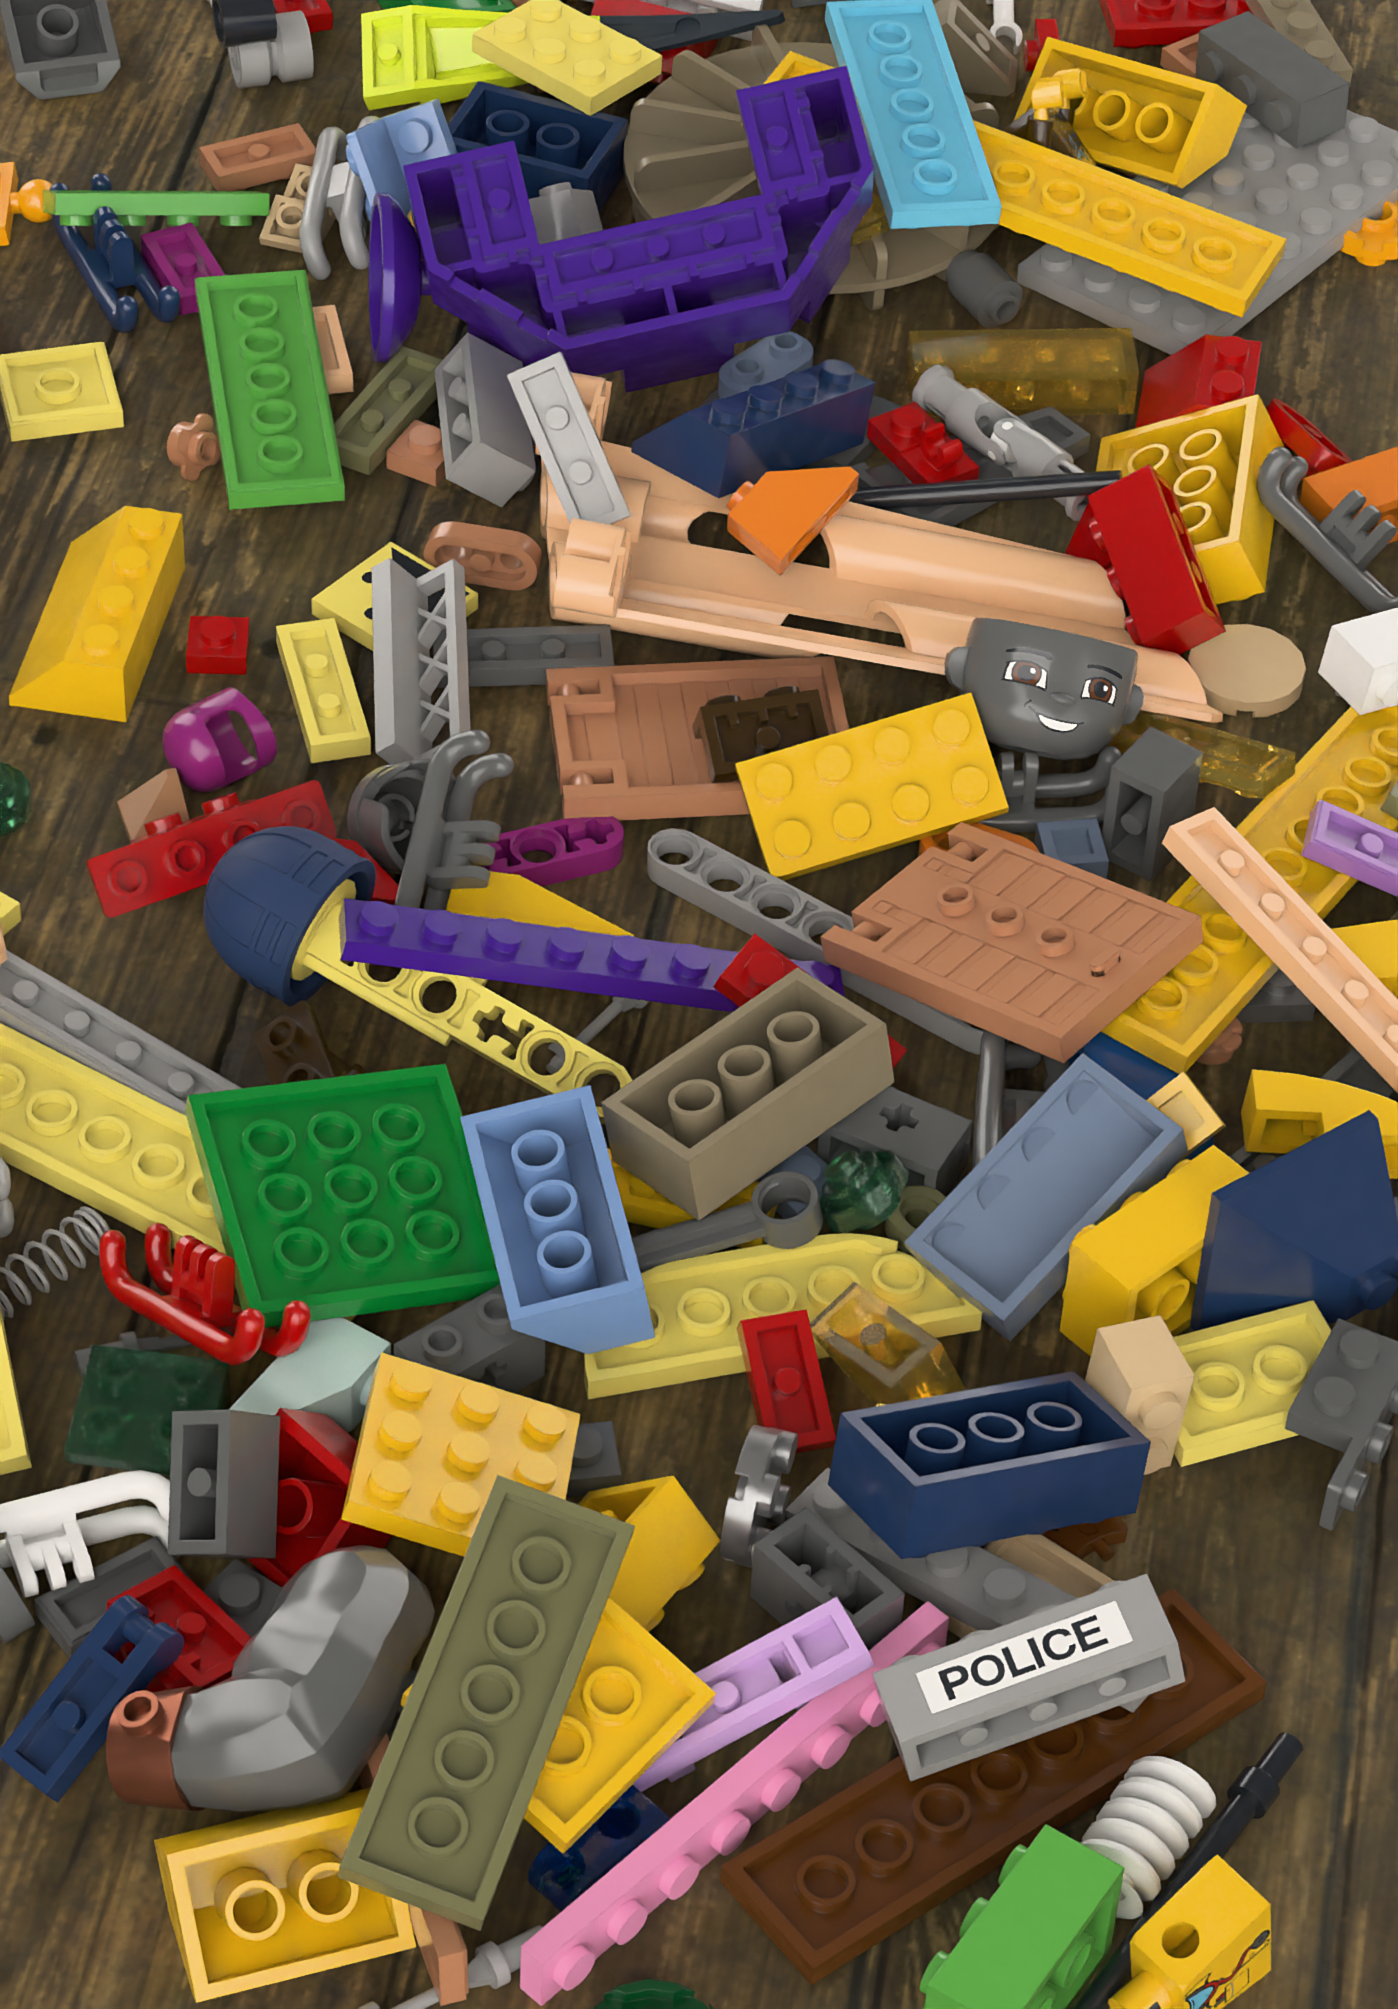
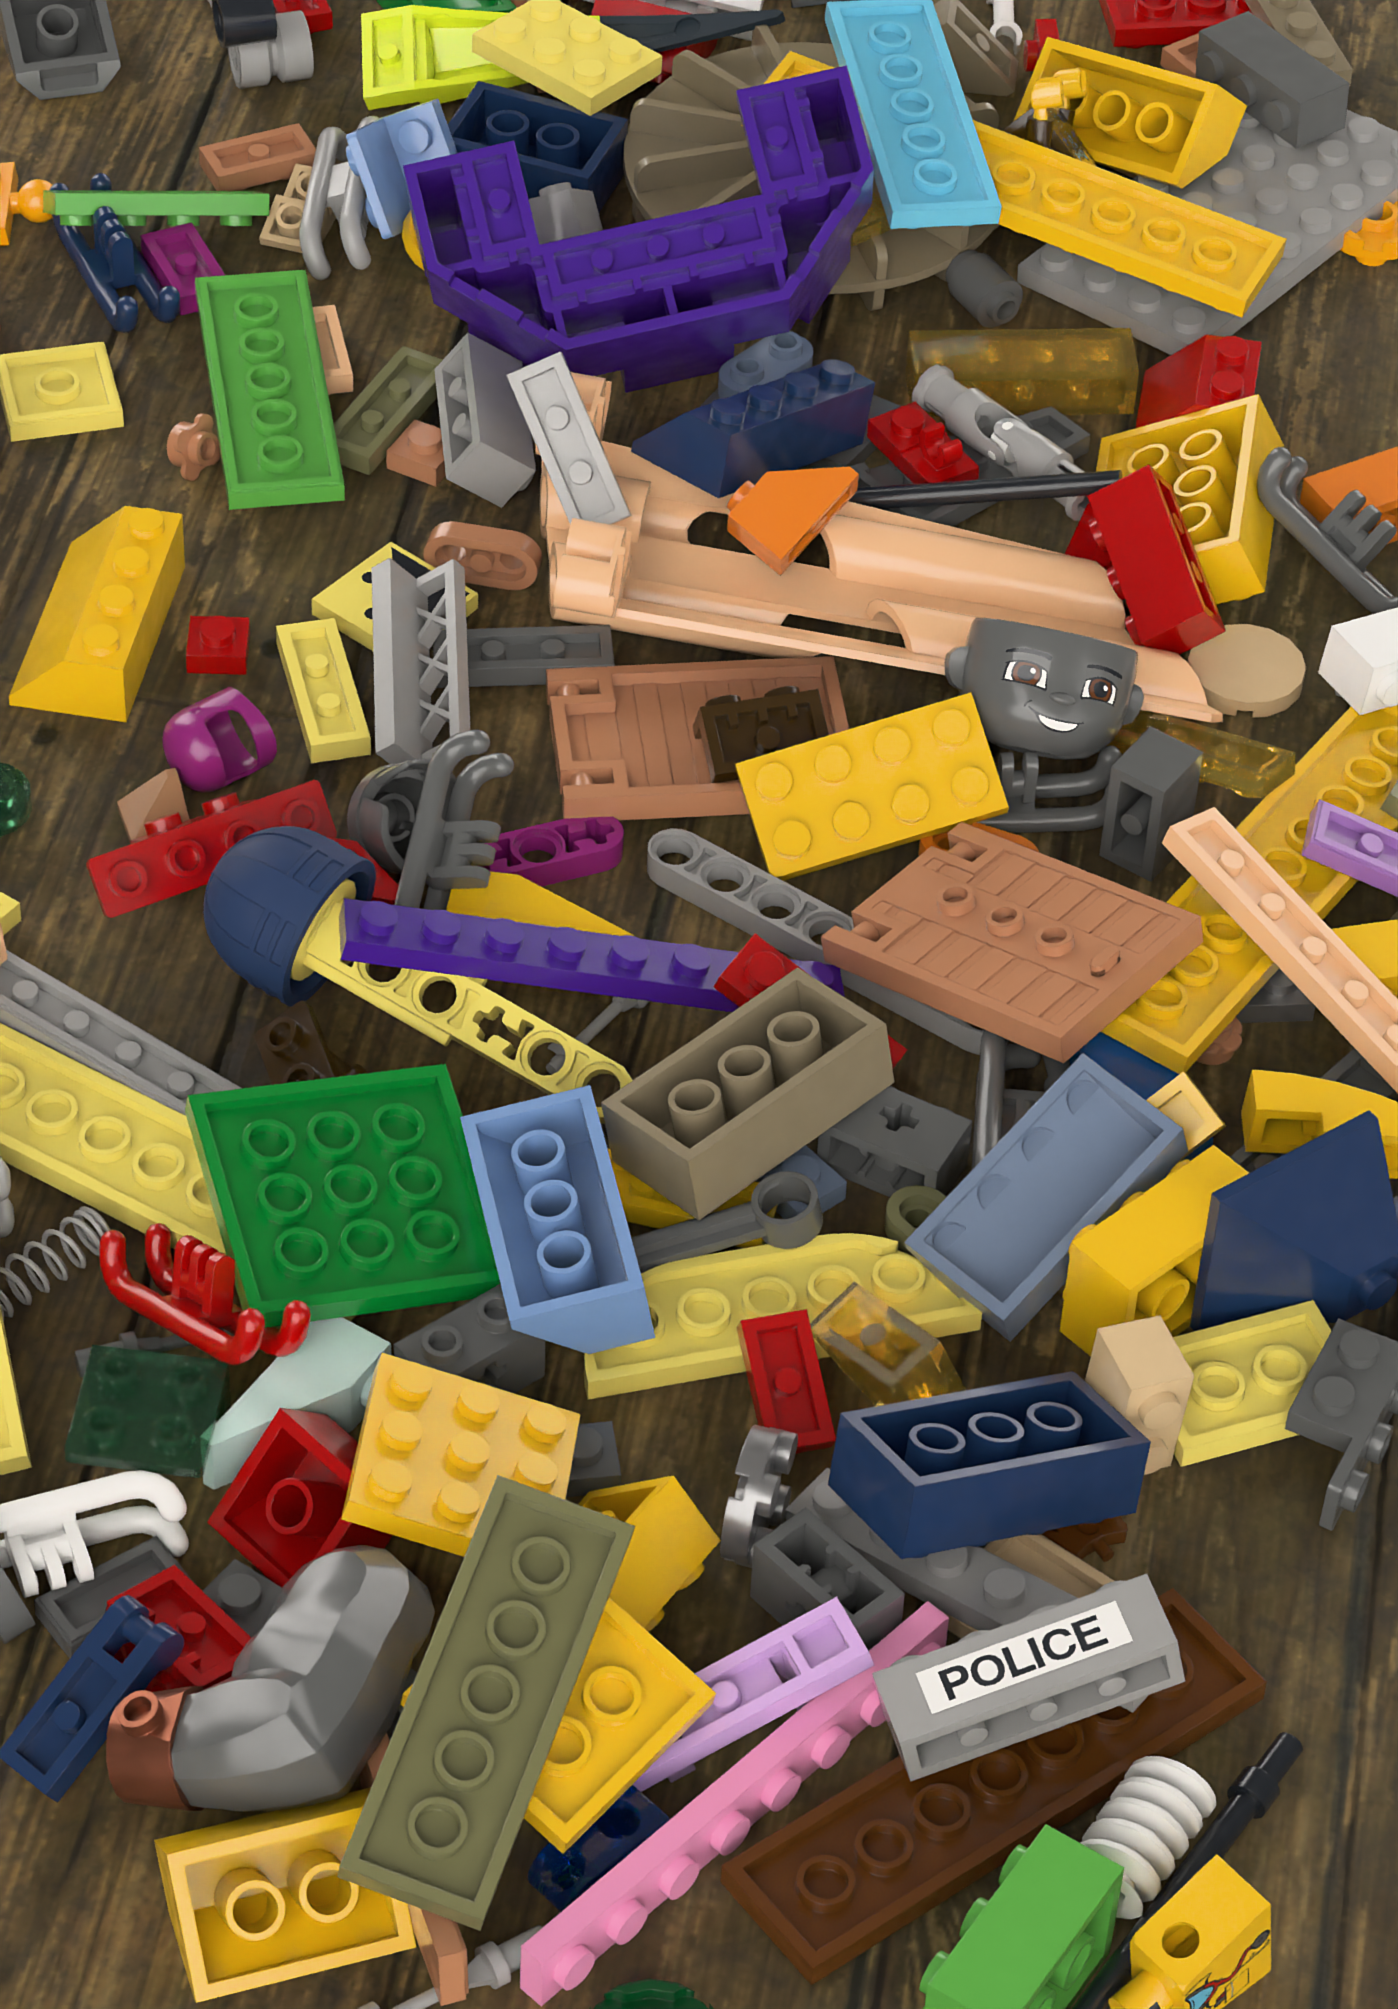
dark grey brick [167,1410,280,1559] -> none
dark purple dish [368,193,432,363] -> none
clear green plate [819,1150,909,1233] -> none
sand blue plate [1035,818,1109,879] -> none
red plate [1266,398,1353,477] -> none

